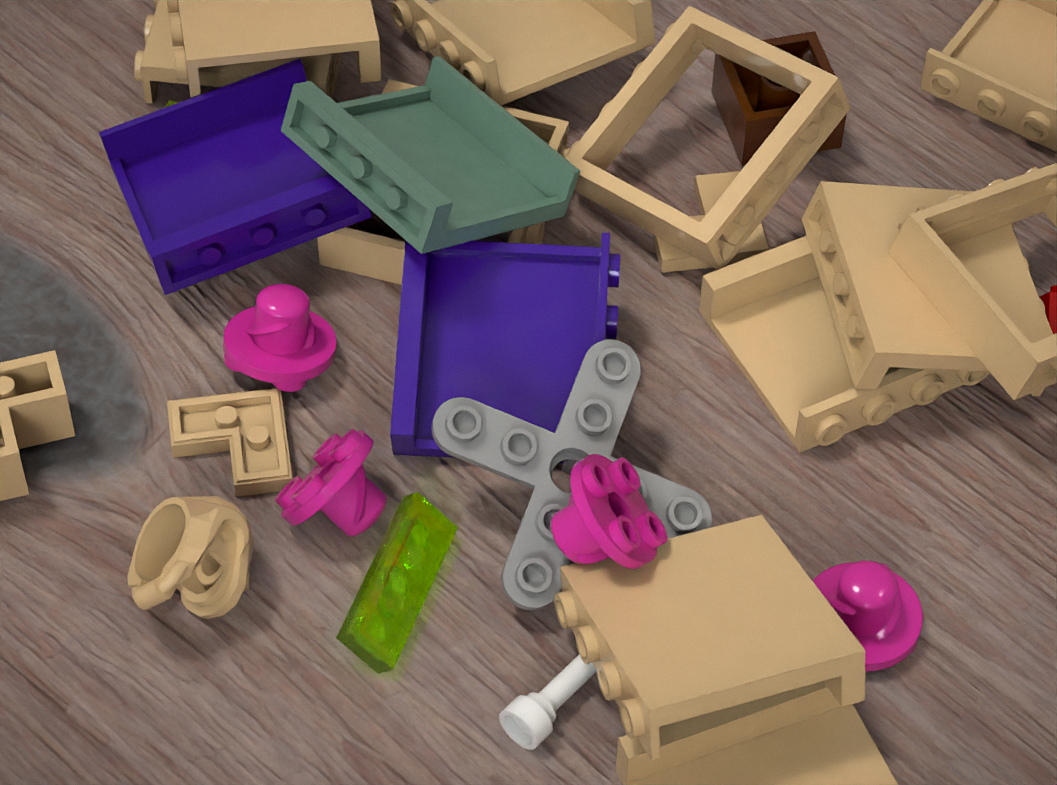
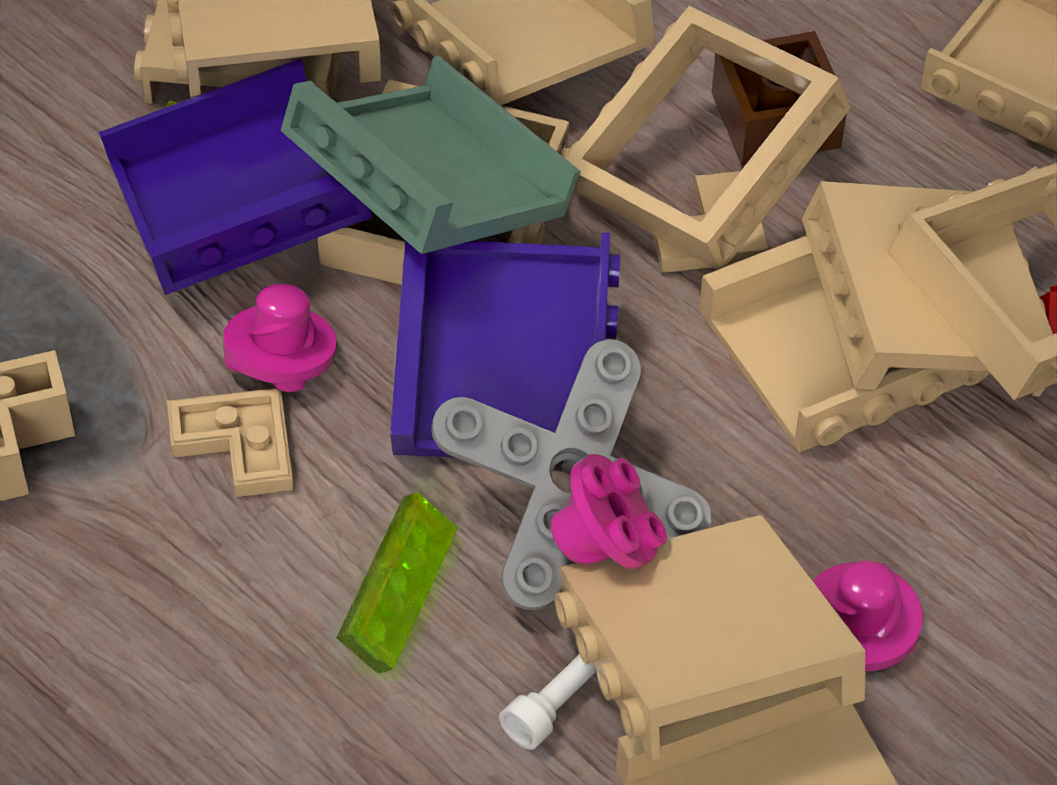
tan helmet [127,496,254,619] -> none
dark pink plate [275,429,387,536] -> none

